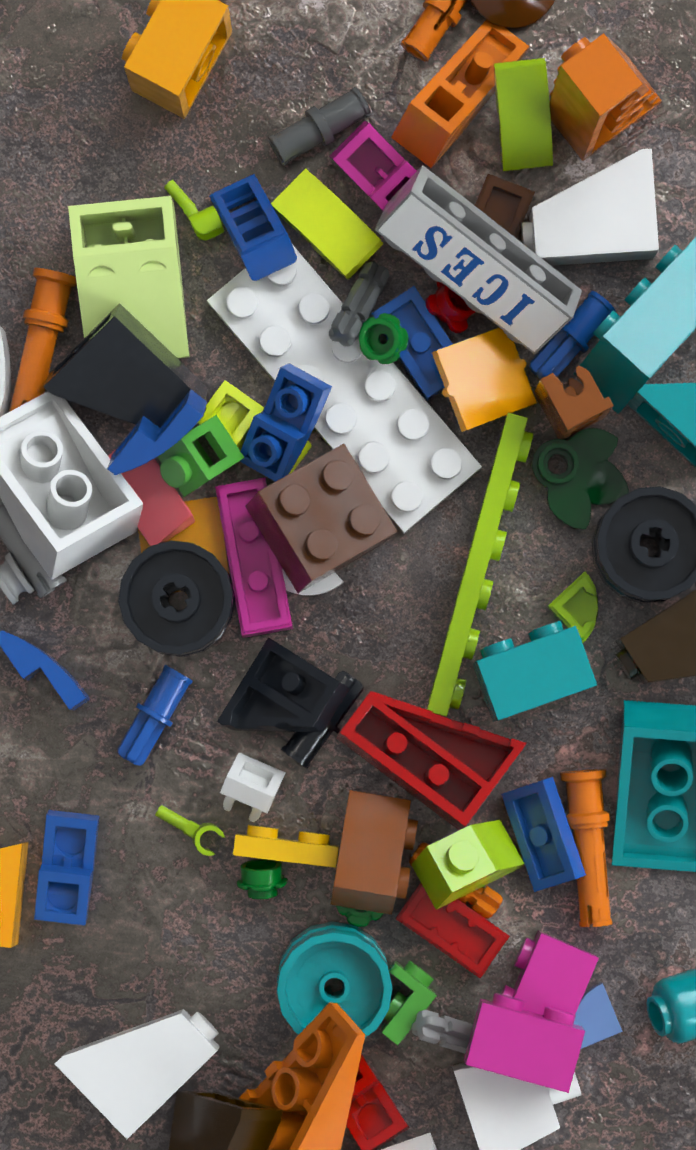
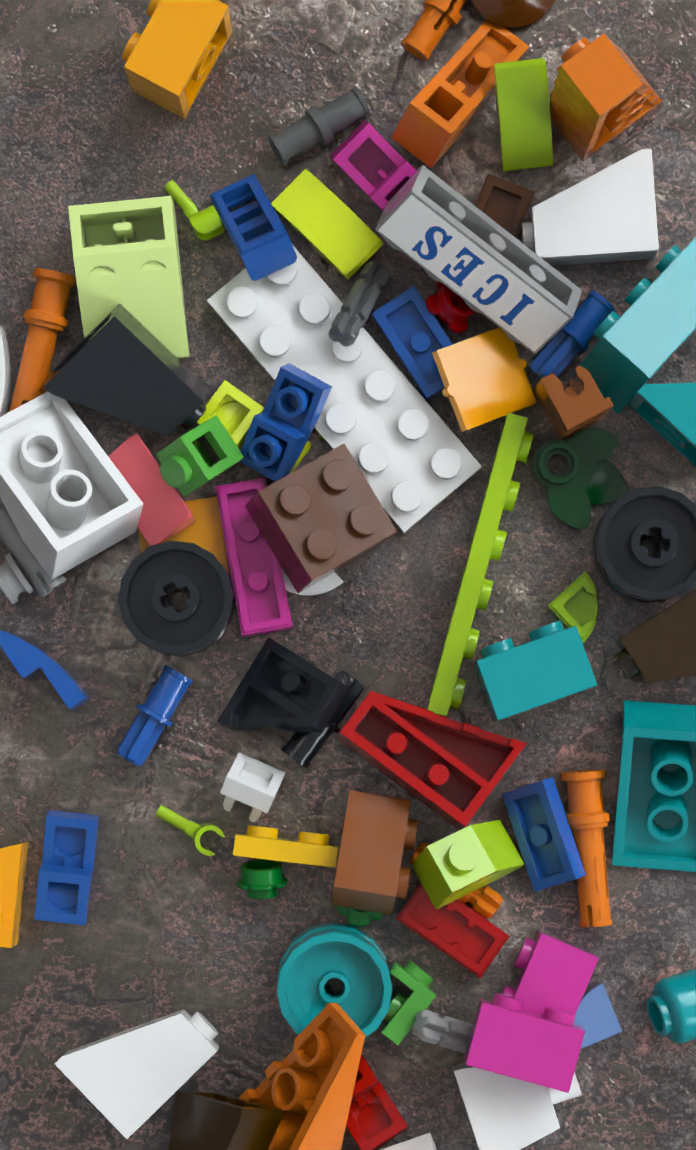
blue slope [107,390,207,475] -> none
green plate [359,313,409,364] -> none

